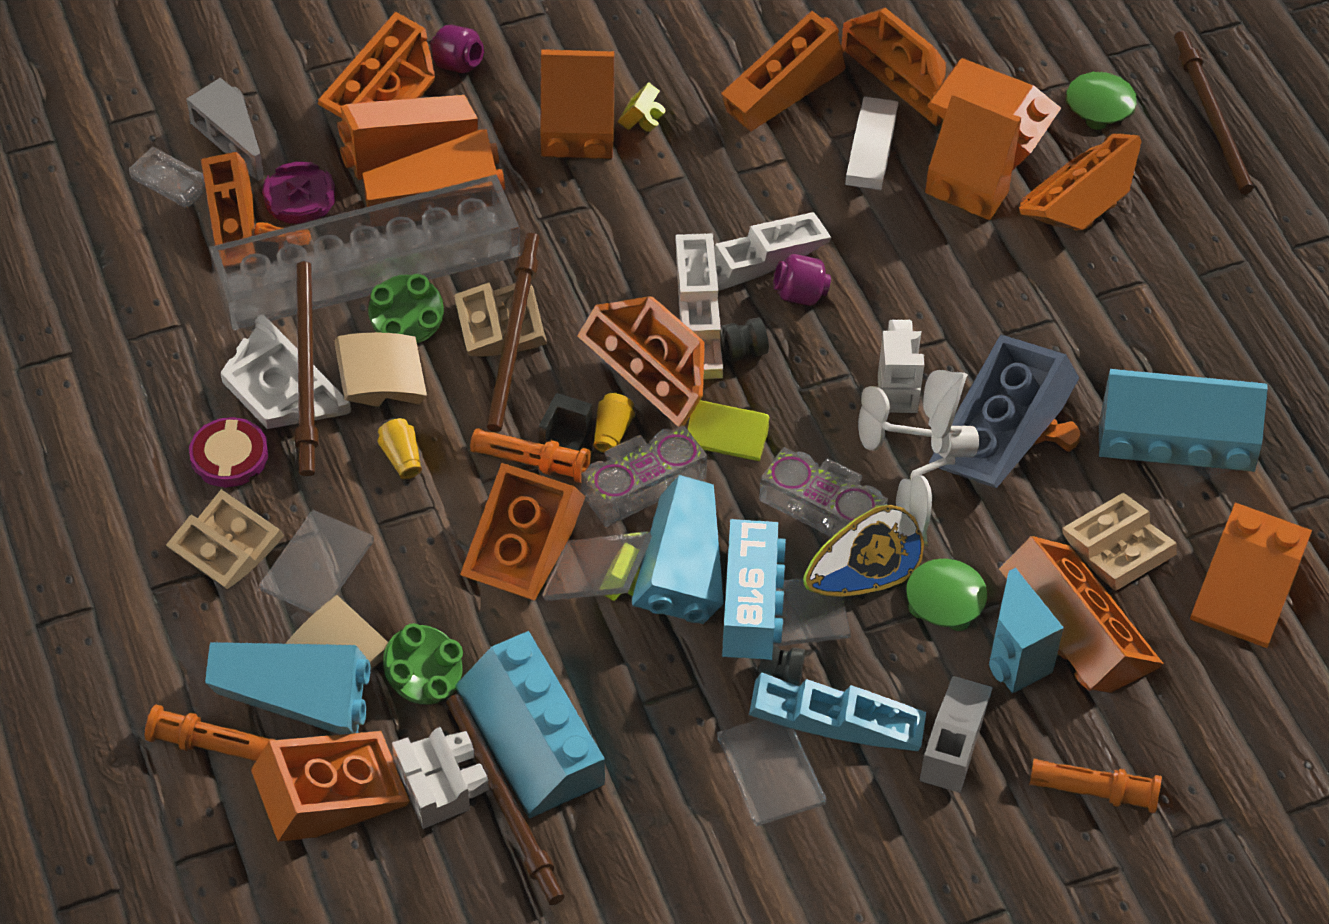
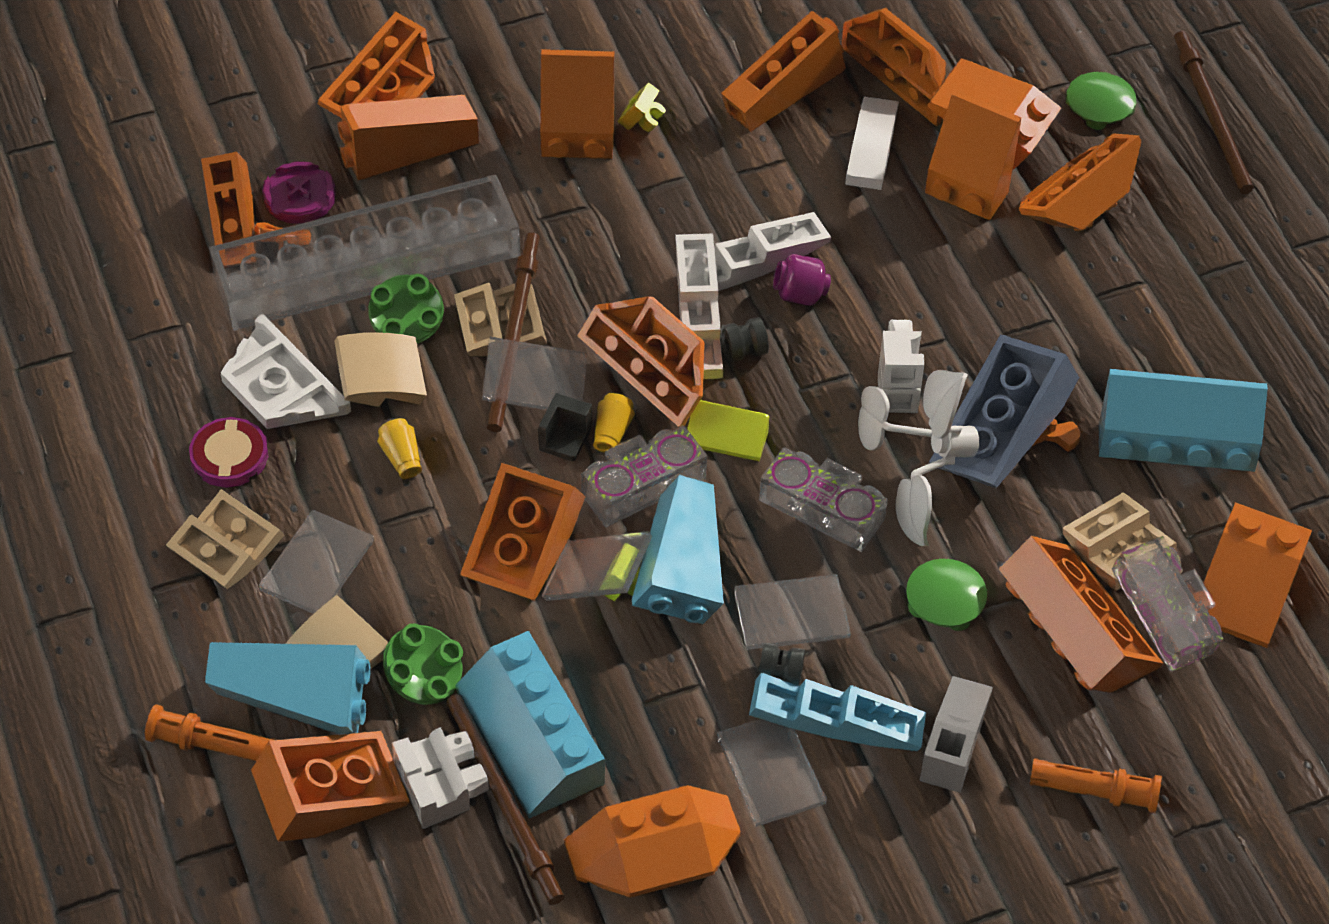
clear plate [129,146,206,209] -> none
light grey slope [187,78,264,181] -> none
reddish brown bar [295,261,319,476] -> none
orange slope [363,129,505,225] -> none
magenta head [430,25,484,73] -> none
orange pin [470,428,591,483] -> none
medium azure brick [722,519,786,660] -> none
shield [803,505,924,597] -> none
medium azure slope [989,568,1064,693] -> none
none -> clear piece [482,337,587,410]
none -> orange wedge [564,785,741,898]
none -> clear piece [1111,536,1224,672]

